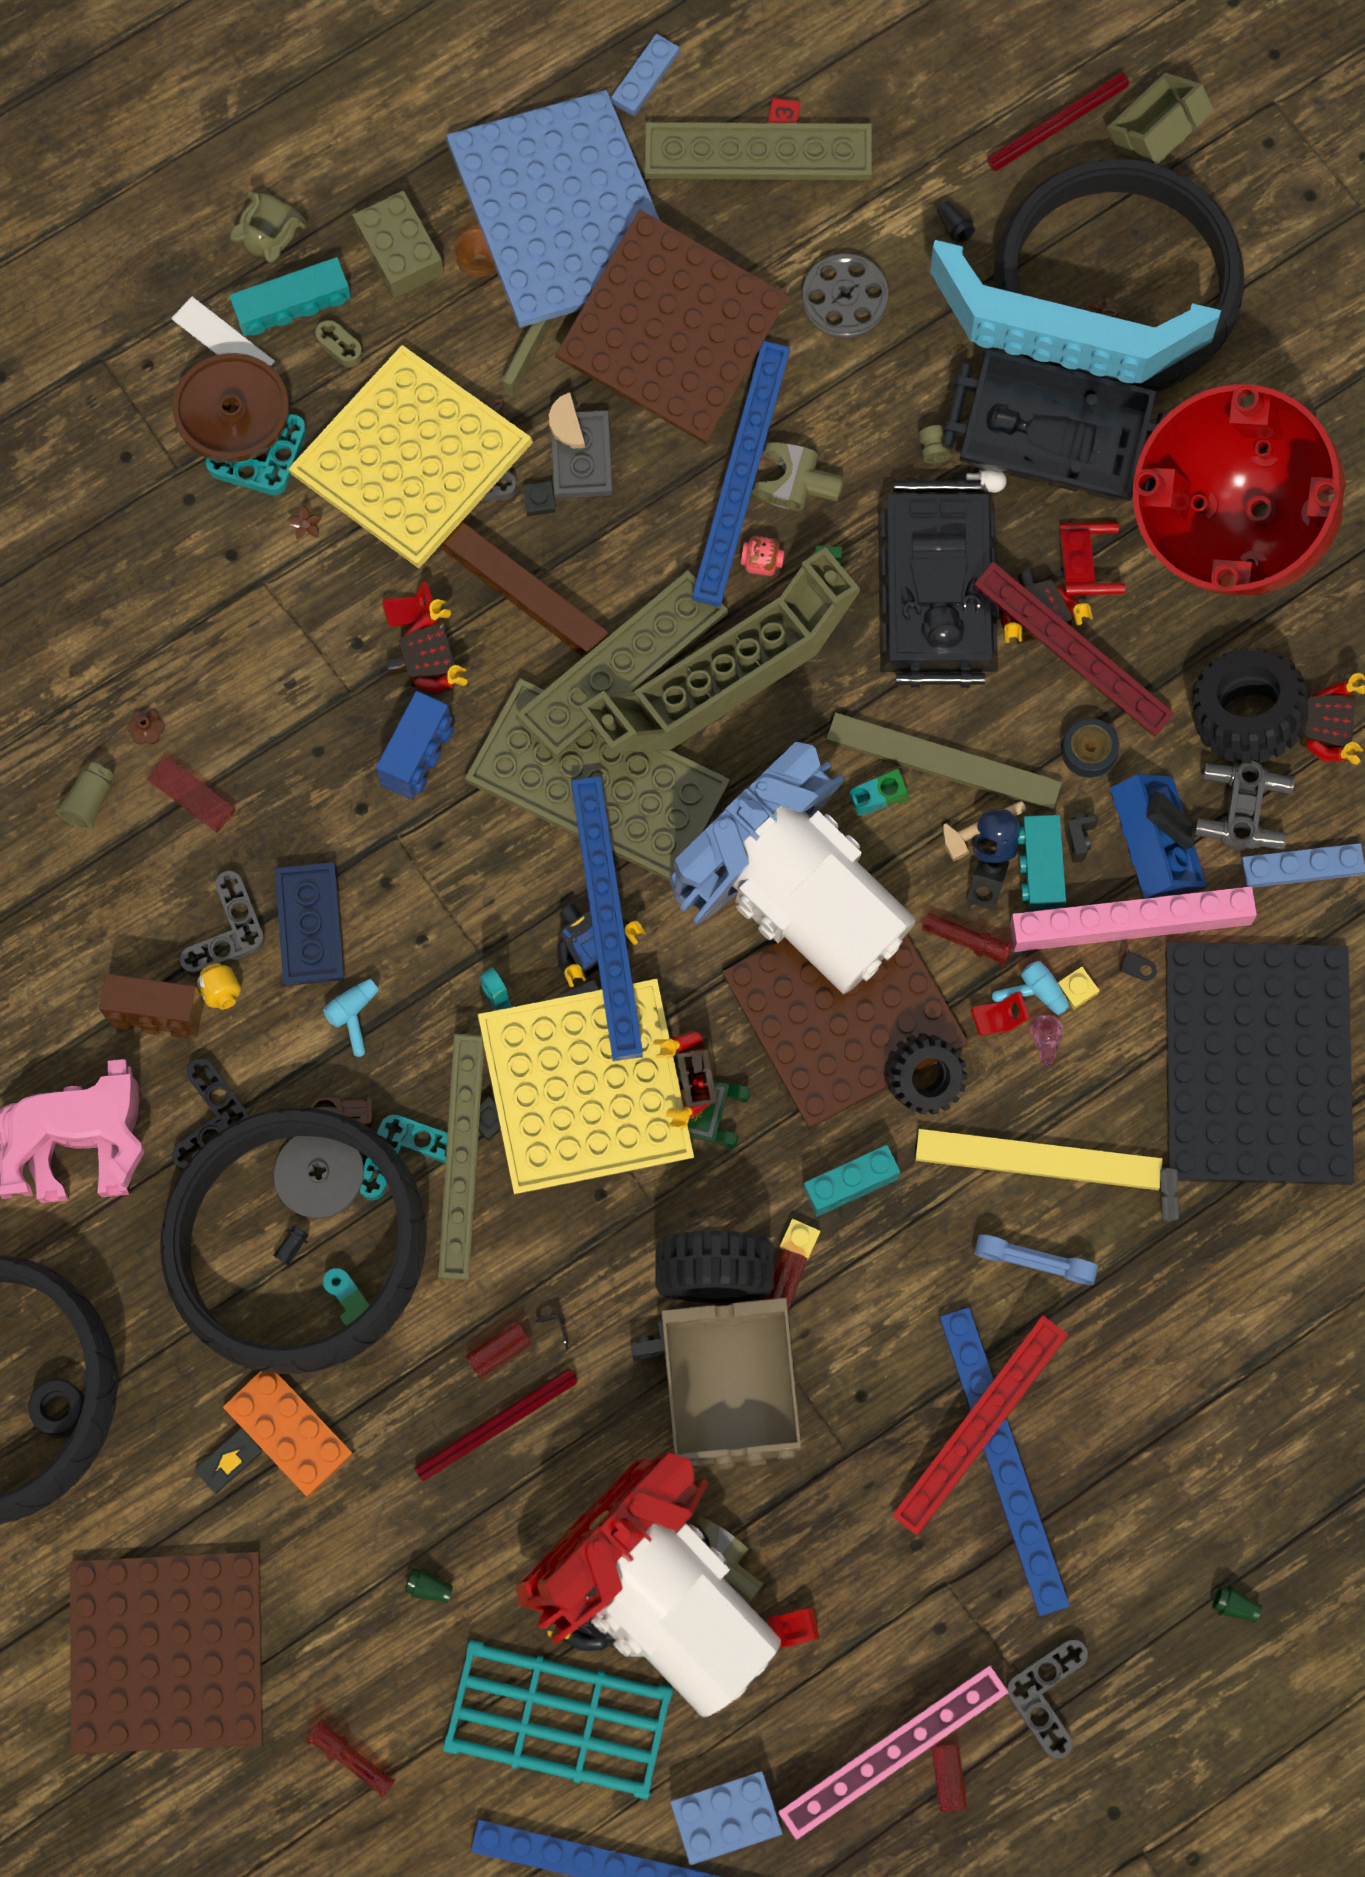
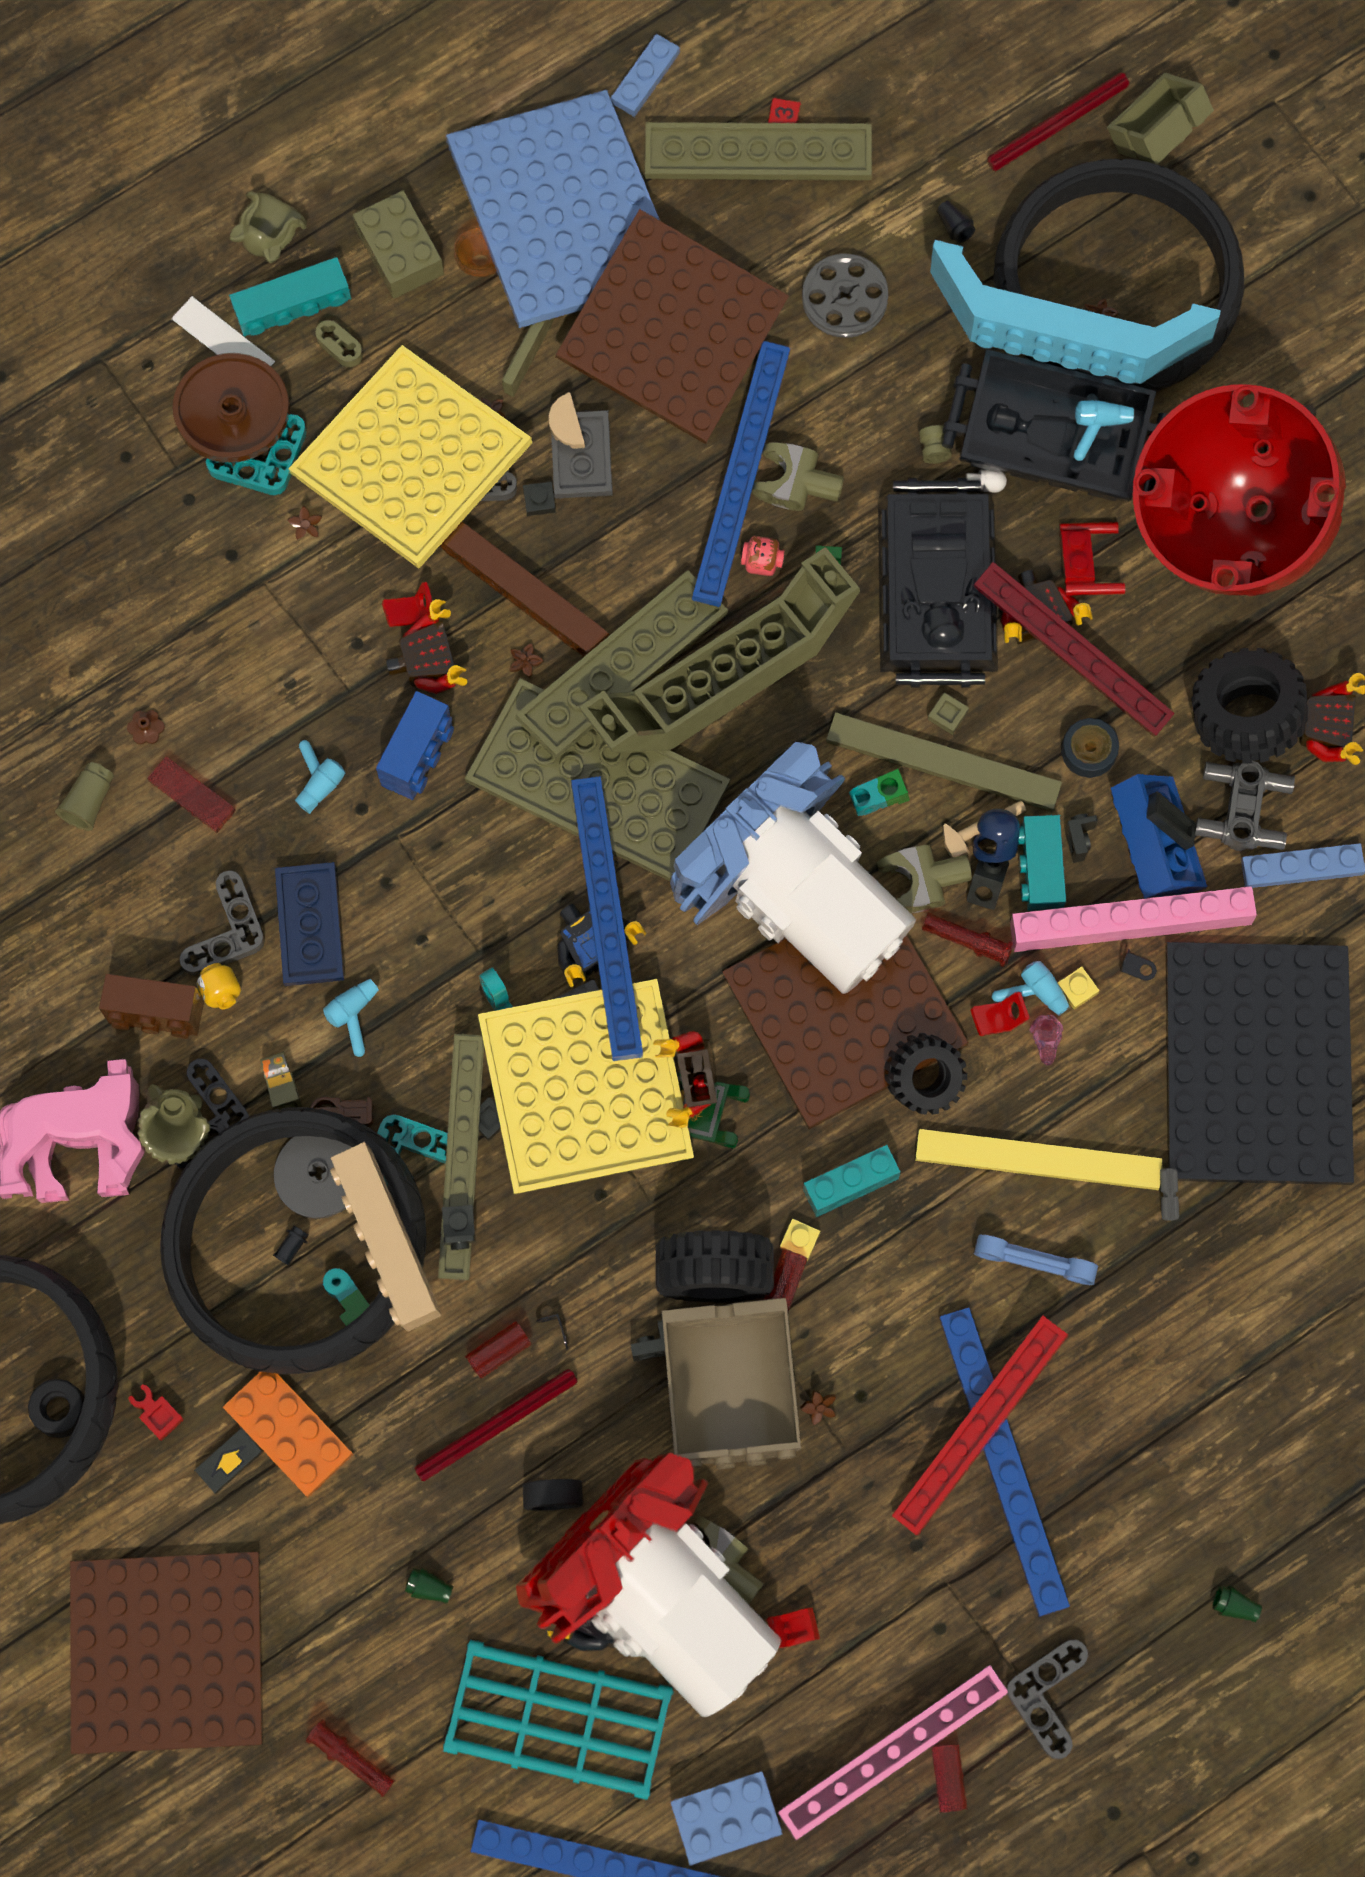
none -> red plate [128,1384,184,1441]
none -> olive hair [137,1084,210,1165]
none -> olive leg [260,1051,302,1110]
none -> medium azure piece [295,740,346,814]
none -> tan brick [330,1142,442,1331]
none -> pearl dark grey bracket [442,1205,476,1250]
none -> reddish brown plant [509,643,544,678]
none -> black tyre [523,1479,583,1511]
none -> reddish brown plant [800,1390,836,1425]
none -> olive connector [877,845,972,913]
none -> olive plate [928,693,969,735]
none -> medium azure piece [1074,400,1134,461]

